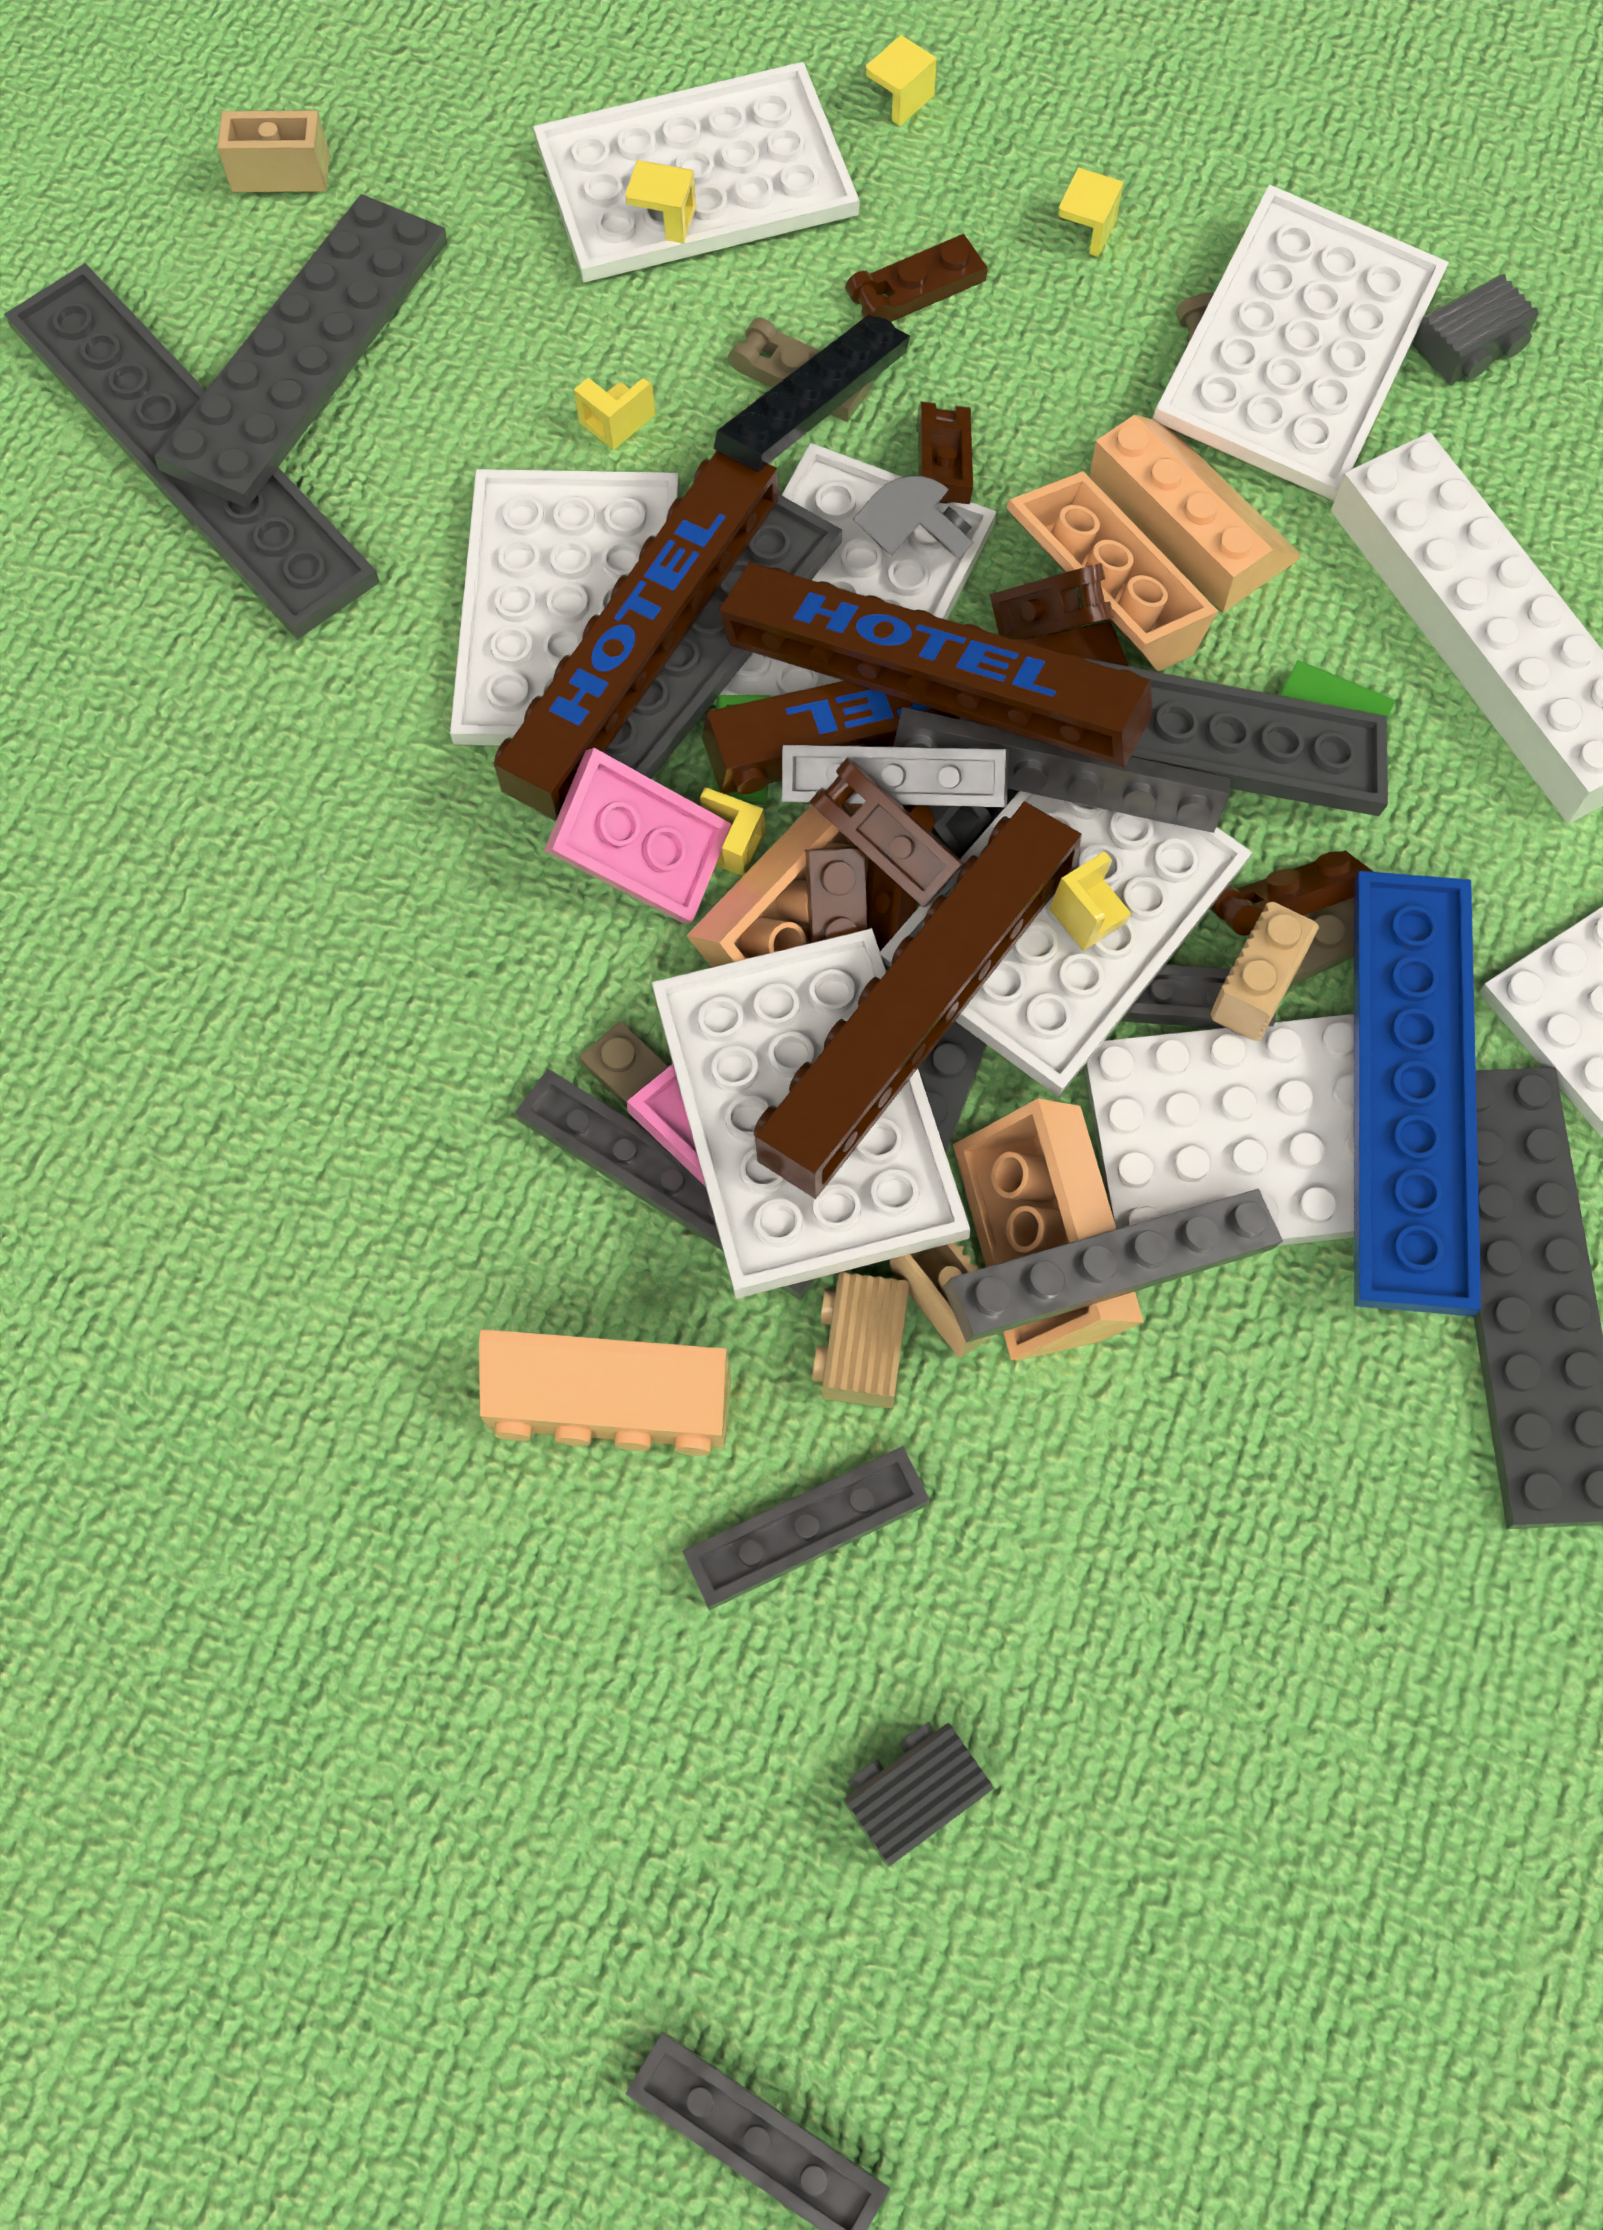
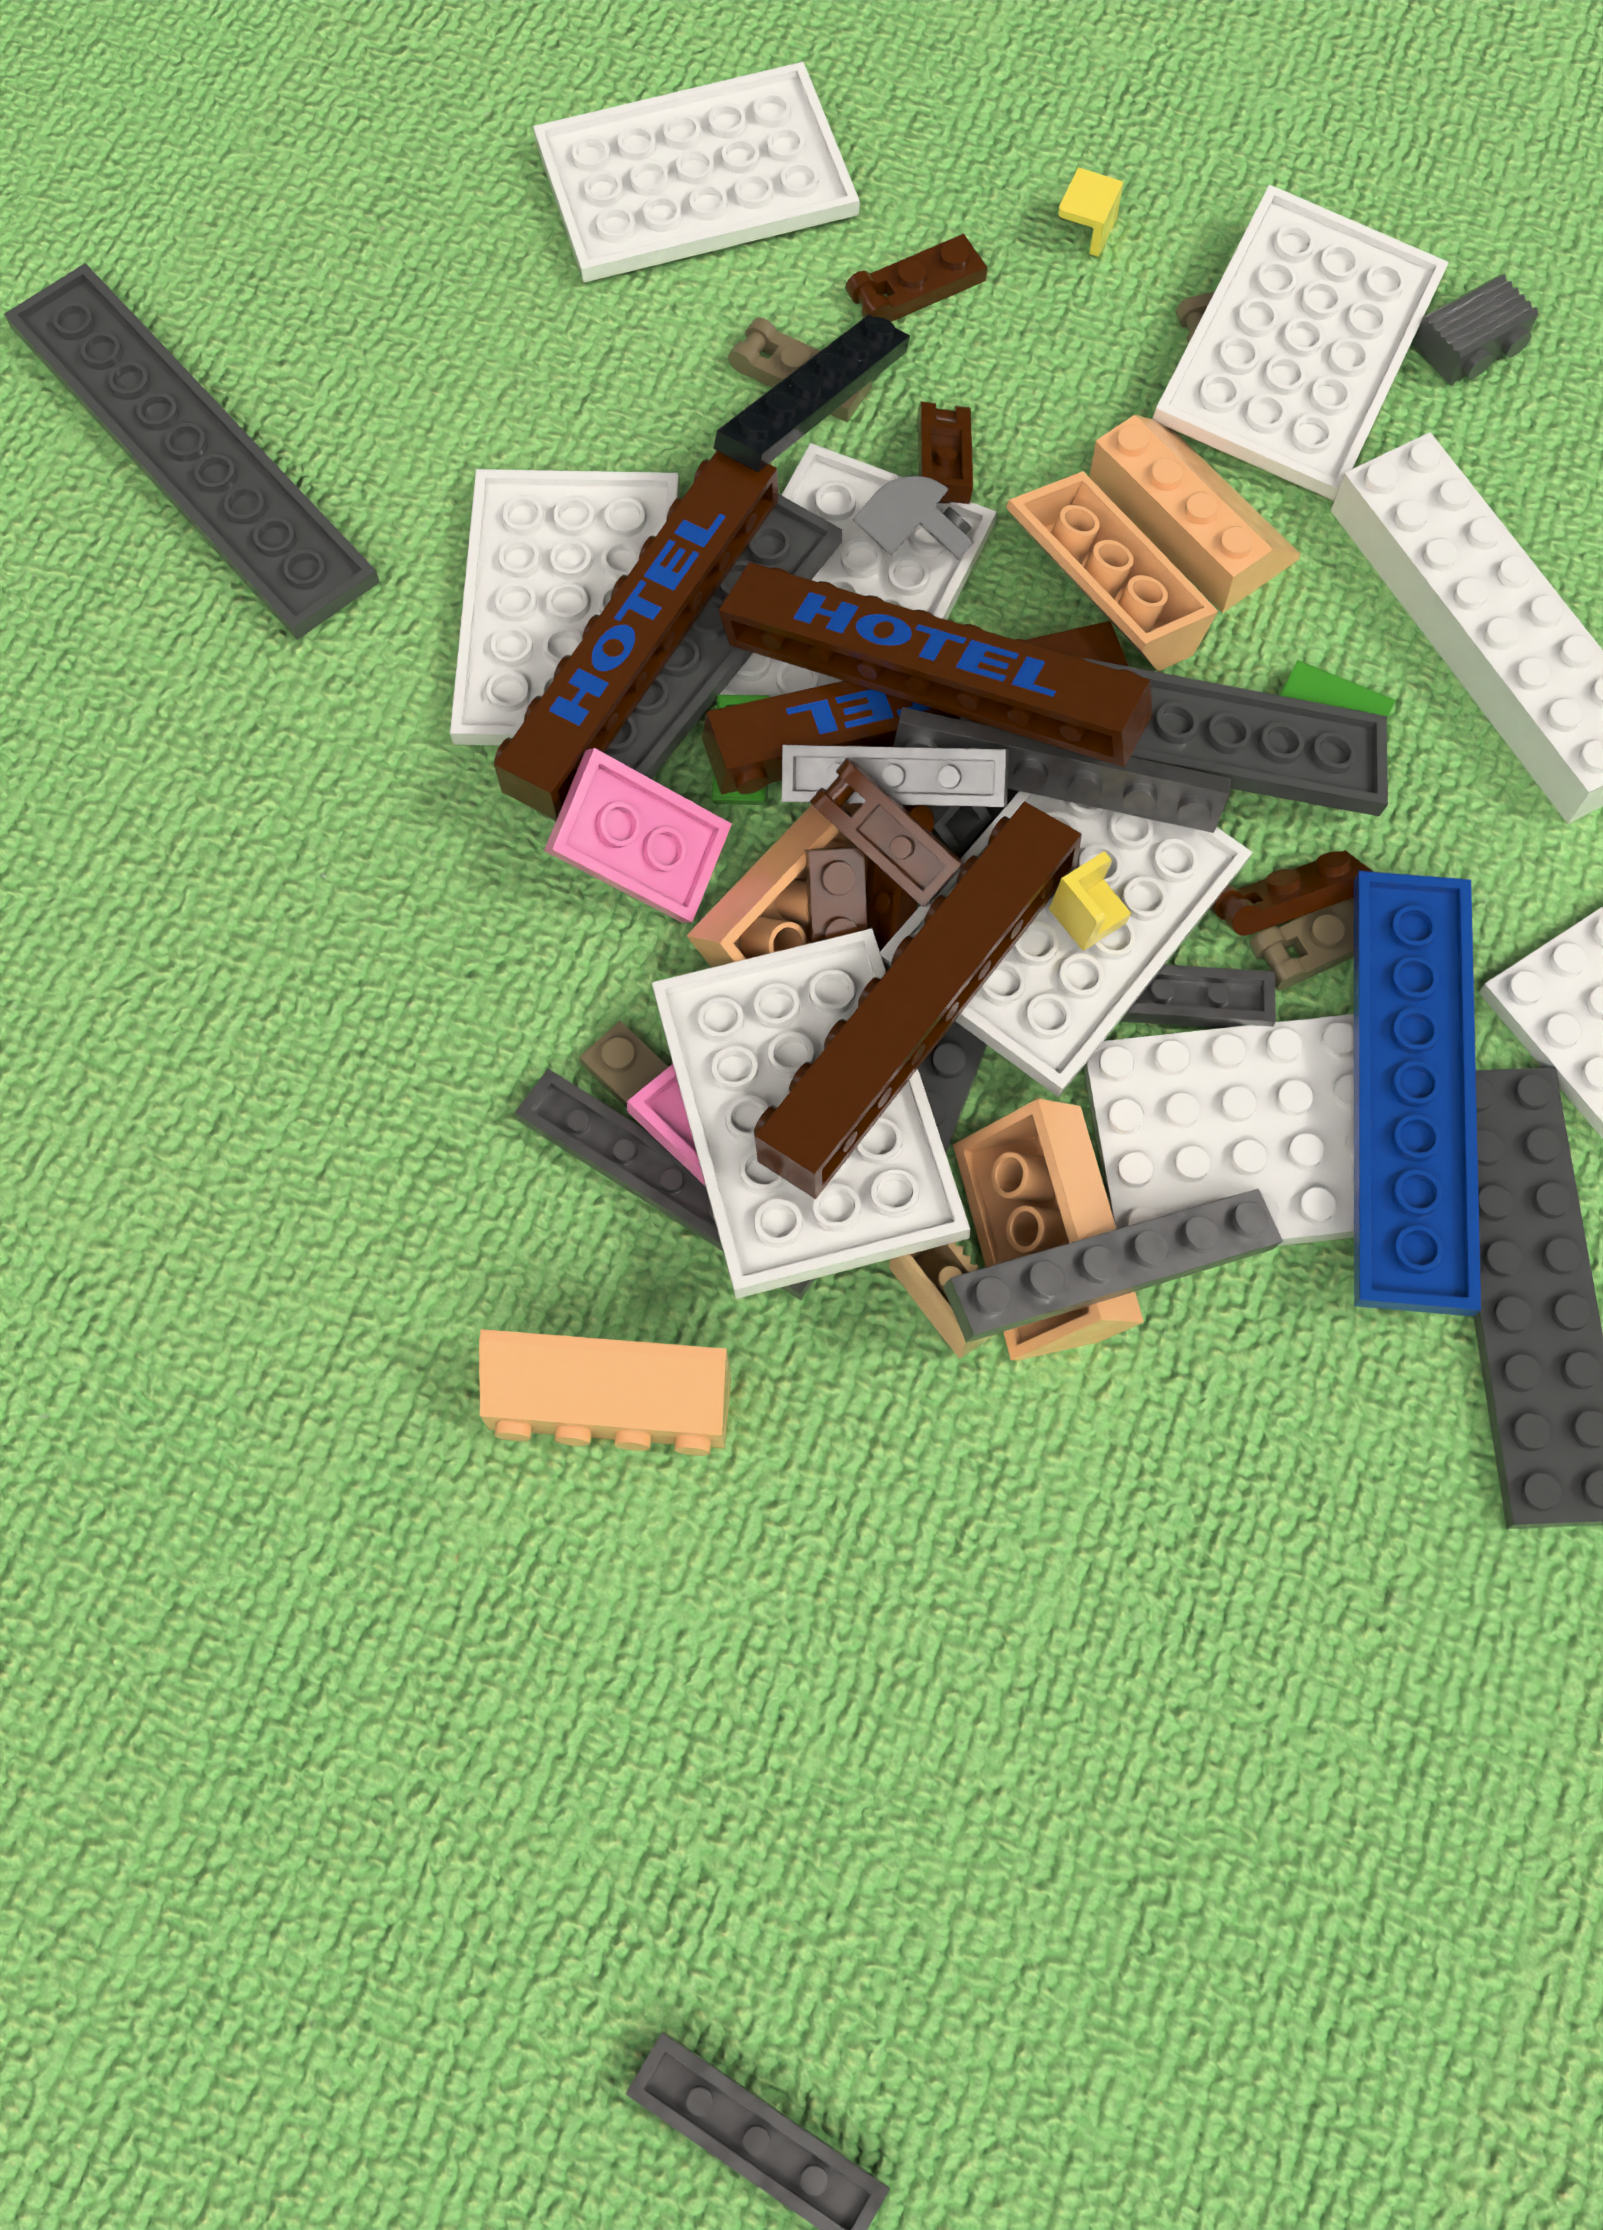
dark grey plate [154,194,447,508] -> none
tan brick [217,110,330,192] -> none
light yellow panel [574,378,656,450] -> none
light yellow panel [625,160,696,244] -> none
flat silver plate [682,1446,930,1611] -> none
light yellow panel [700,787,767,876] -> none
tan brick [812,1272,909,1409] -> none
dark grey brick [843,1722,994,1868] -> none
light yellow panel [866,35,937,126] -> none
reddish brown plate [990,563,1114,640] -> none
tan brick [1210,902,1319,1041] -> none

